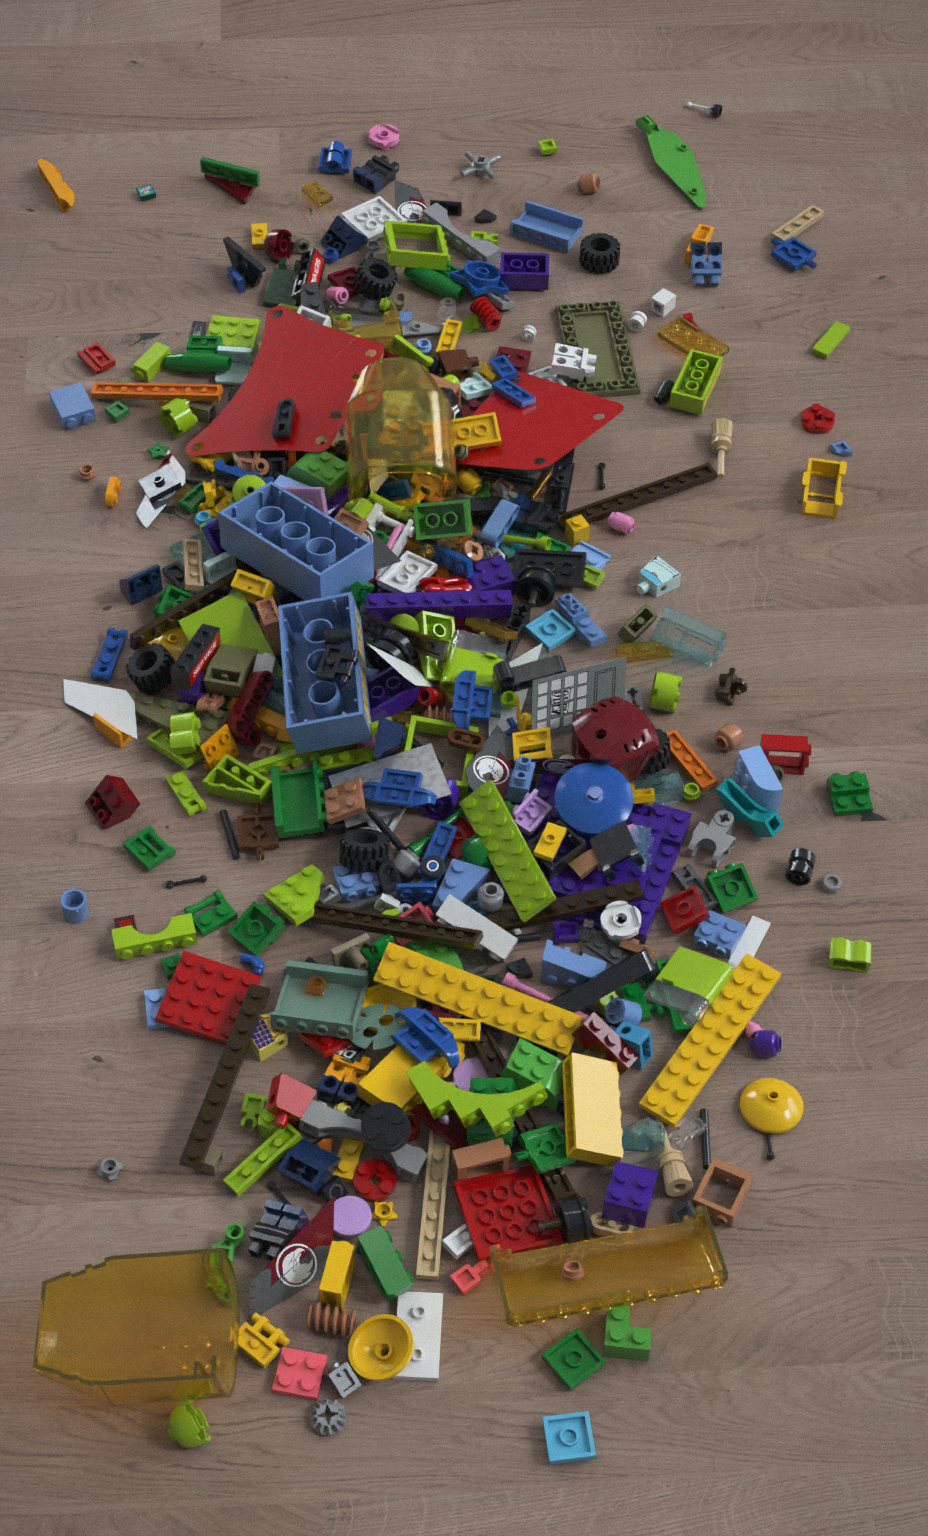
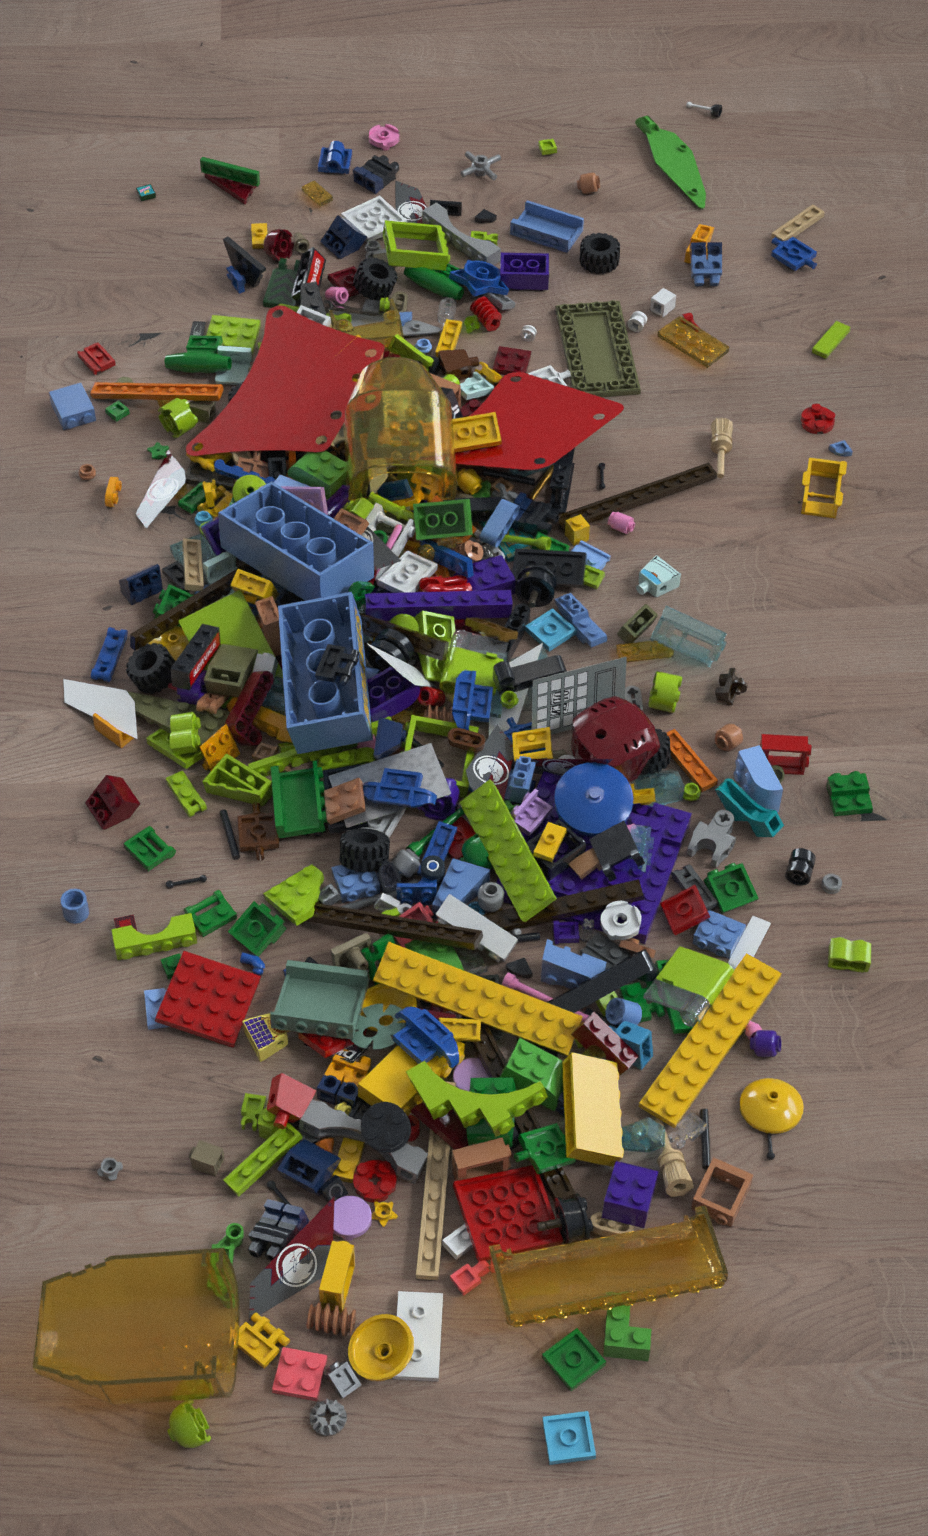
light orange brick [37,159,75,212] -> none
lime brick [130,342,171,383] -> none
plate [138,465,182,503] -> none
dark brown plate [179,983,270,1170] -> none
nougat plate [251,458,269,476] -> none
black plate [272,398,296,440] -> none
clear orange plate [305,976,329,996] -> none
blue plate [323,247,339,263] -> none
black cone [323,628,352,646] -> none
green wedge [355,1225,413,1302] -> none
black bar [366,807,406,851] -> none
olive plate [452,444,468,462] -> none
blue plate [489,354,518,381] -> none
blue plate [492,378,535,408] -> none
yellow plant [515,695,532,731] -> none
white hips [550,343,597,381] -> none
nougat plate [562,1260,584,1281] -> none
black cone [654,379,675,404] -> none
lime brick [669,349,723,415] -> none
dark grey plate [670,1200,700,1232] -> none

